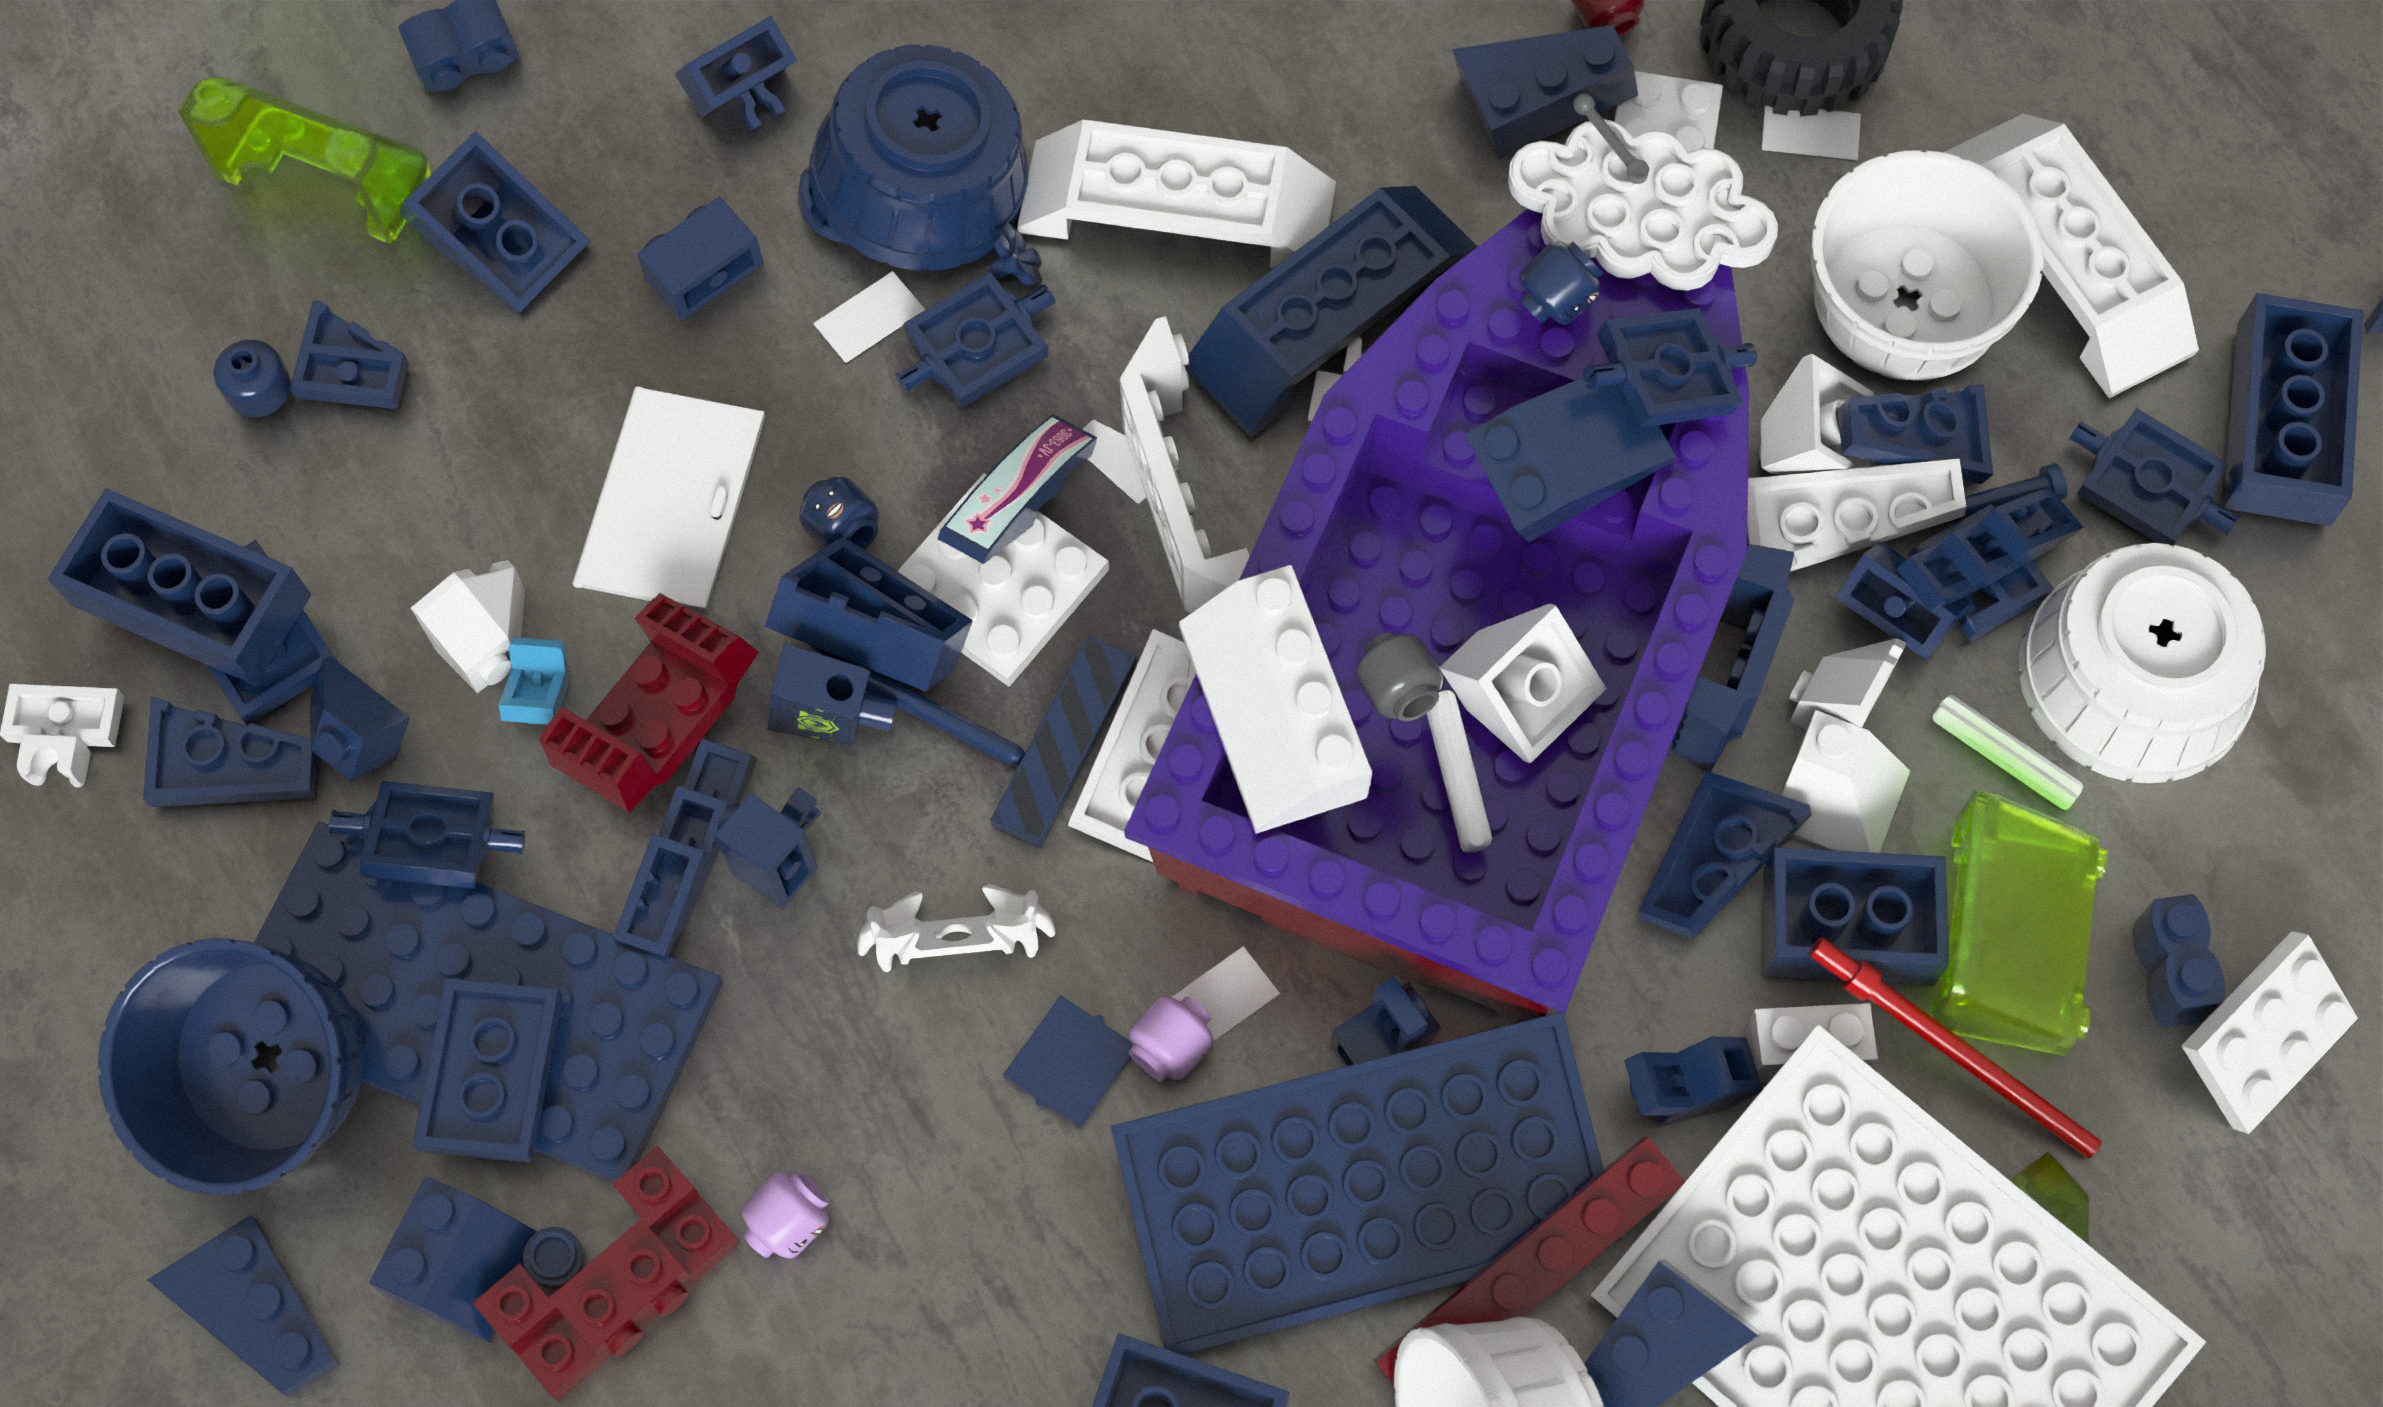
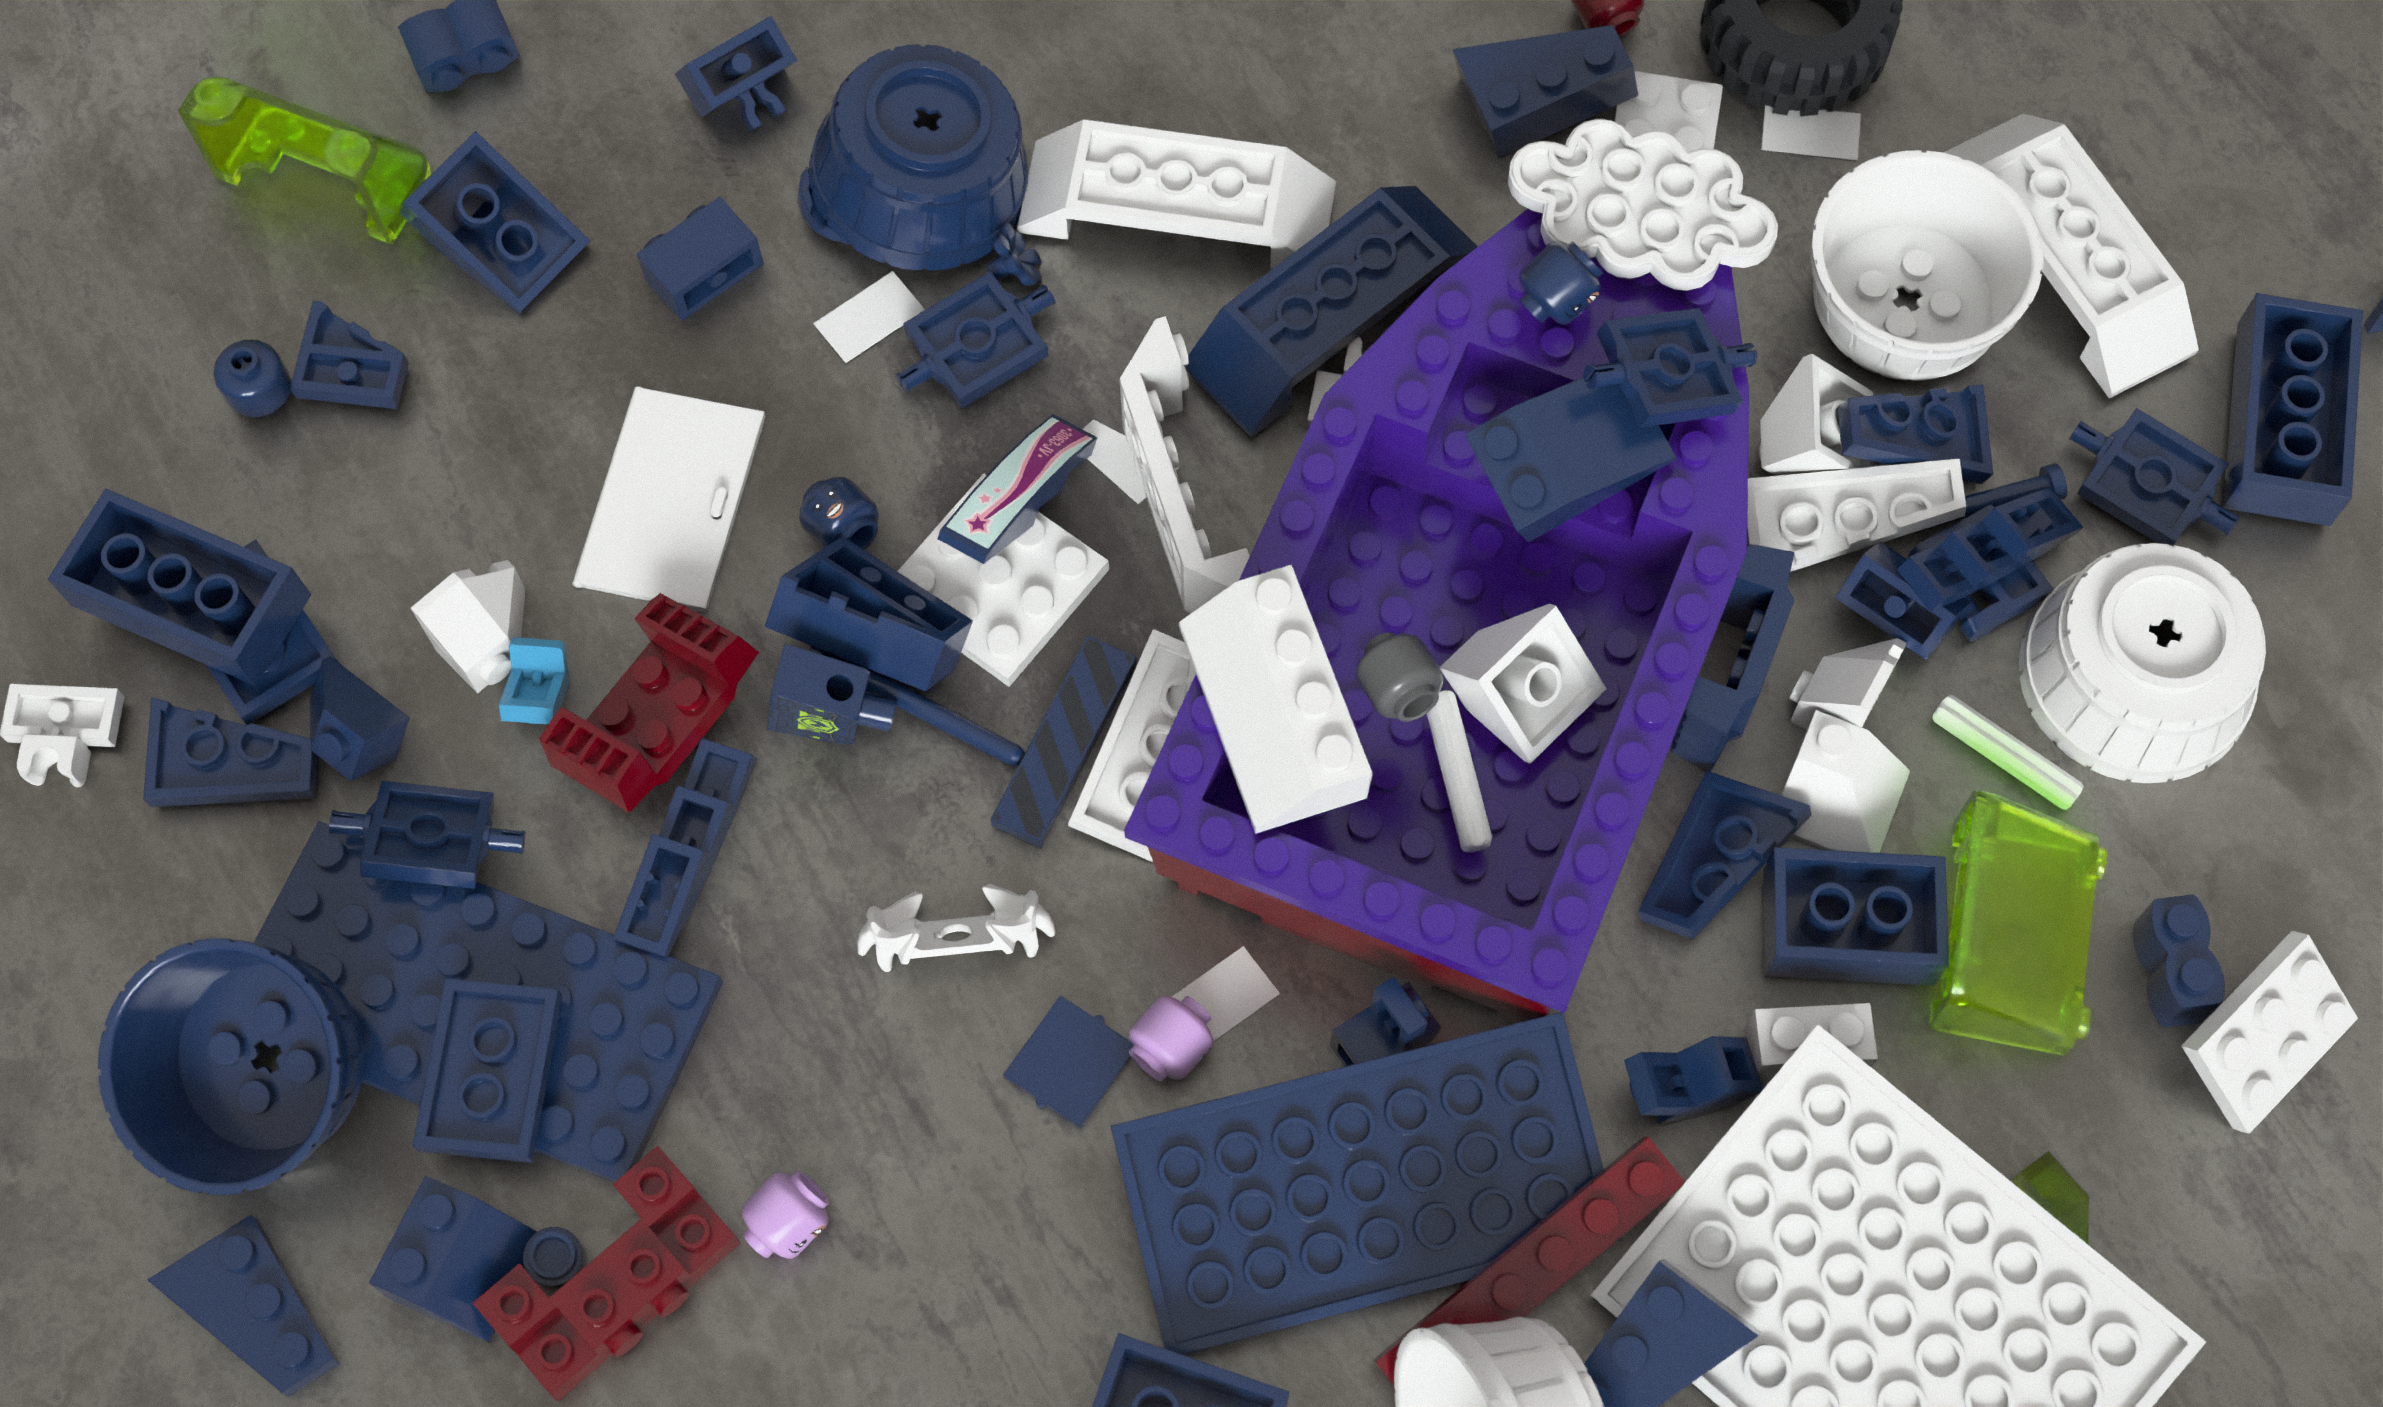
dark blue brick [715,787,821,910] -> none
dark grey hinge [1573,93,1649,184] -> none
red bar [1808,937,2102,1159] -> none

